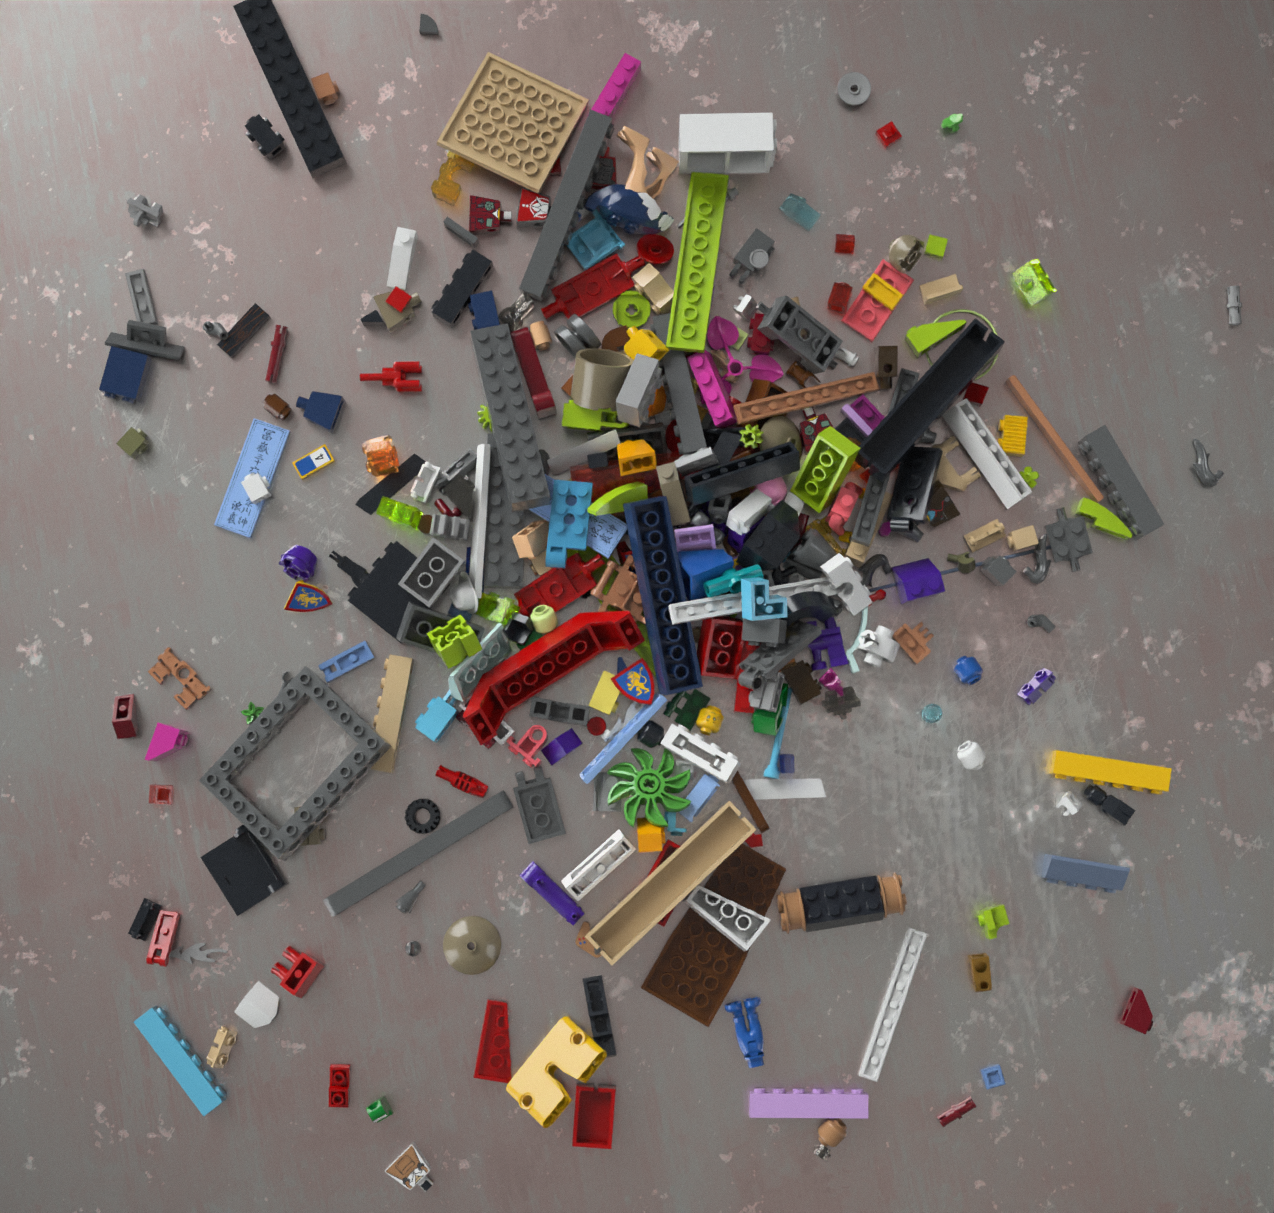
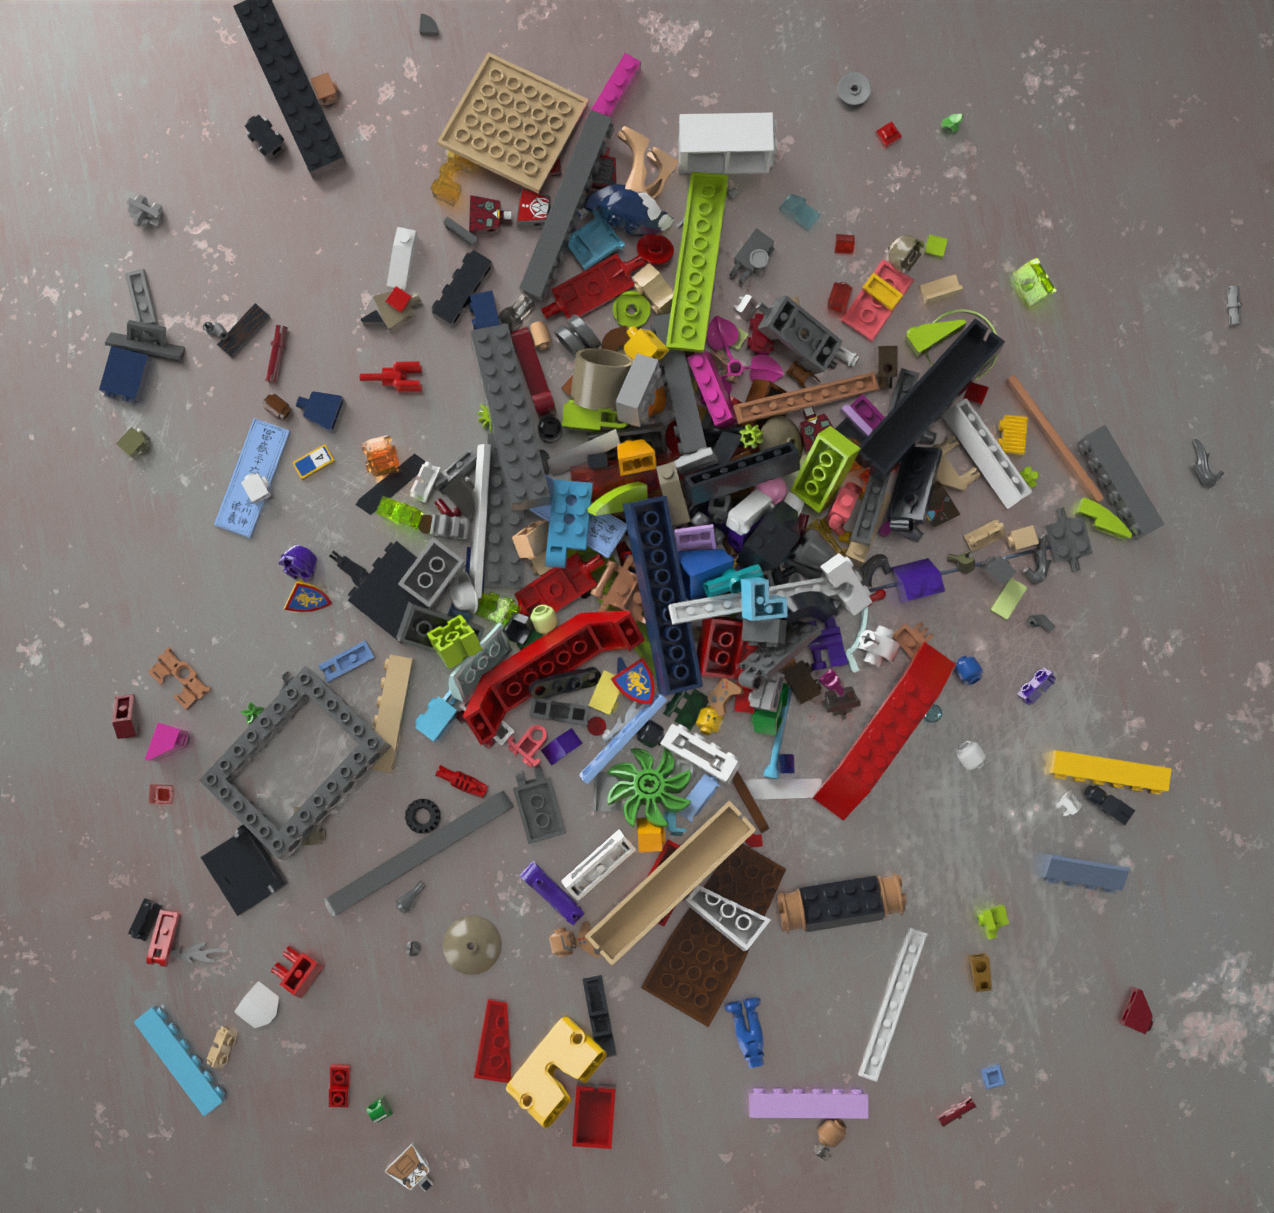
none -> black plate [528,666,602,699]
none -> black wheel [537,416,563,445]
none -> medium nougat head [549,928,576,958]
none -> medium nougat piece [708,678,744,716]
none -> red slope [812,641,956,821]
none -> yellowish green tile [990,578,1027,620]

